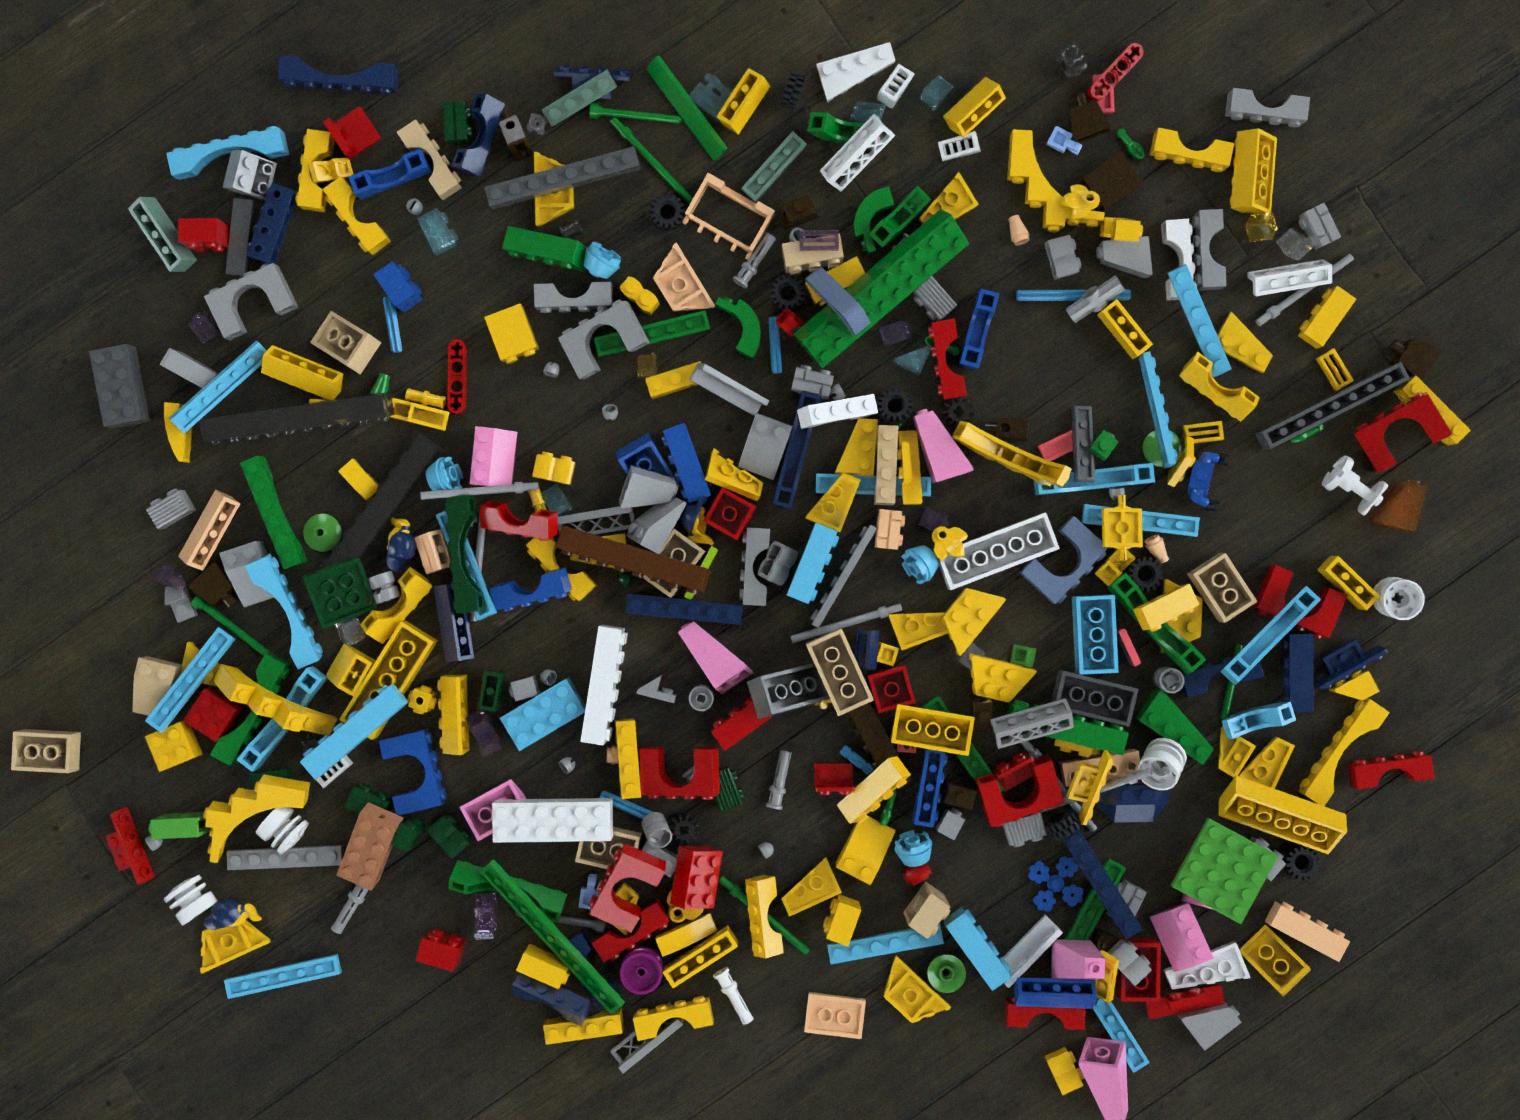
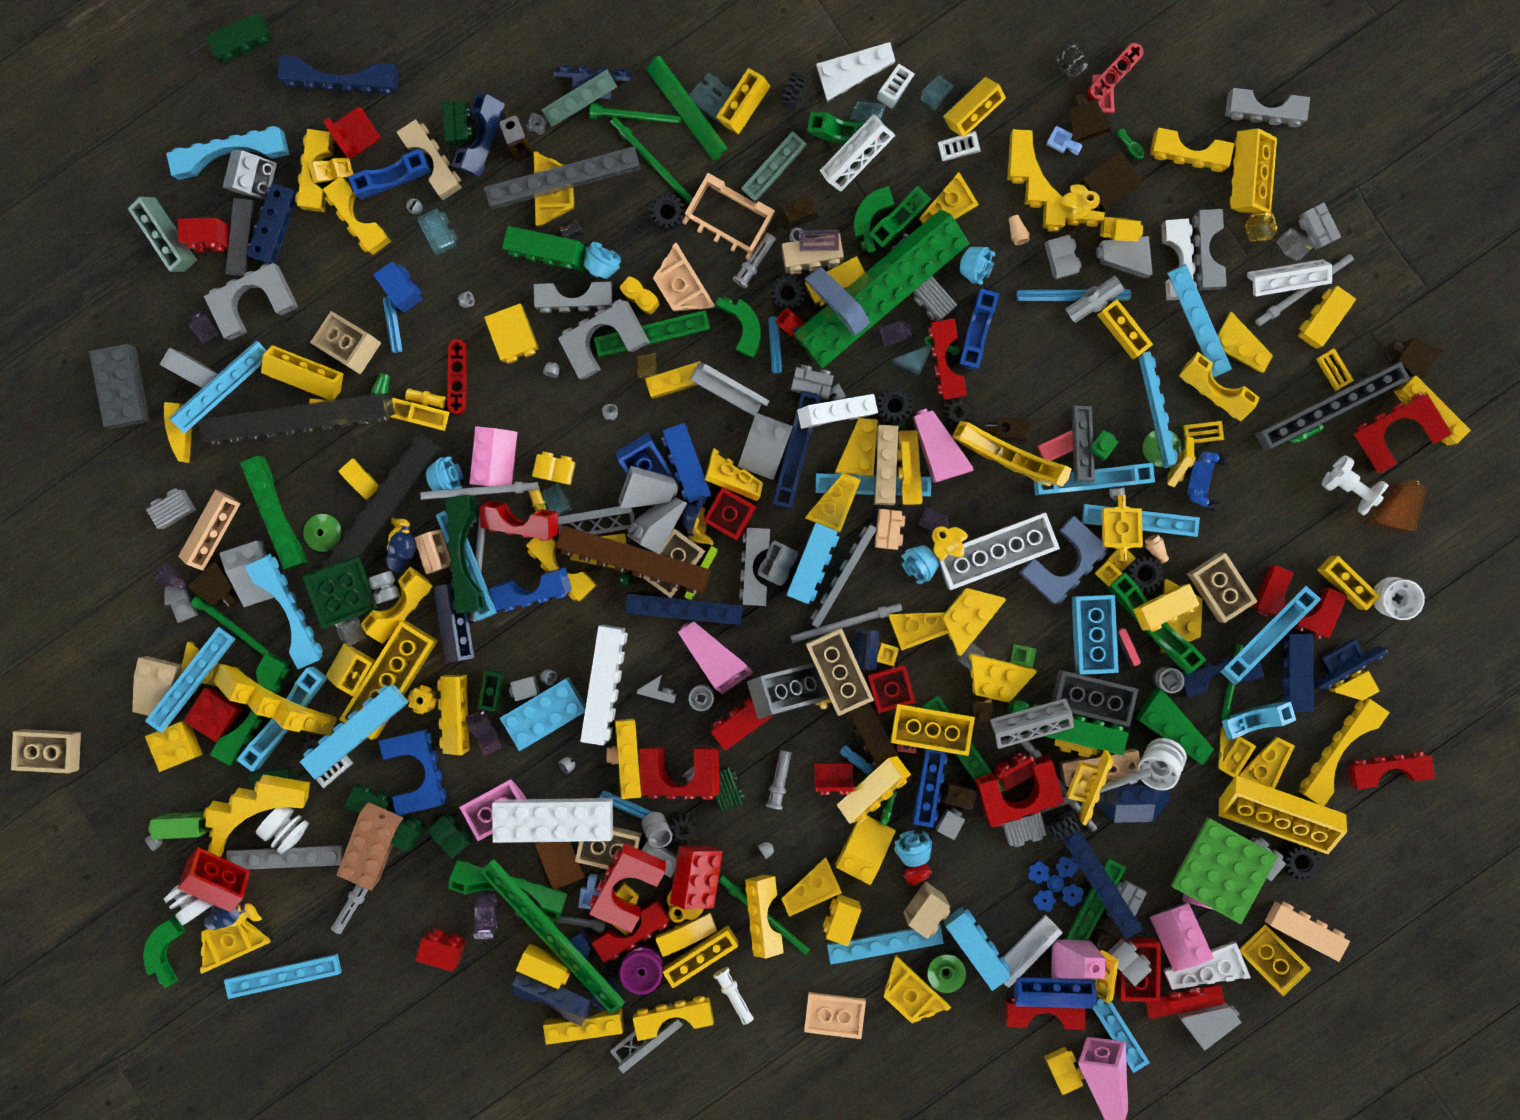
red bracket [106,807,155,885] -> none
none -> green arch [143,916,186,989]
none -> red brick [178,847,250,912]
none -> dark green brick [206,12,273,63]
none -> light grey hinge [458,291,475,308]
none -> dark orange piece [535,841,585,890]
none -> medium azure cone [960,247,995,285]

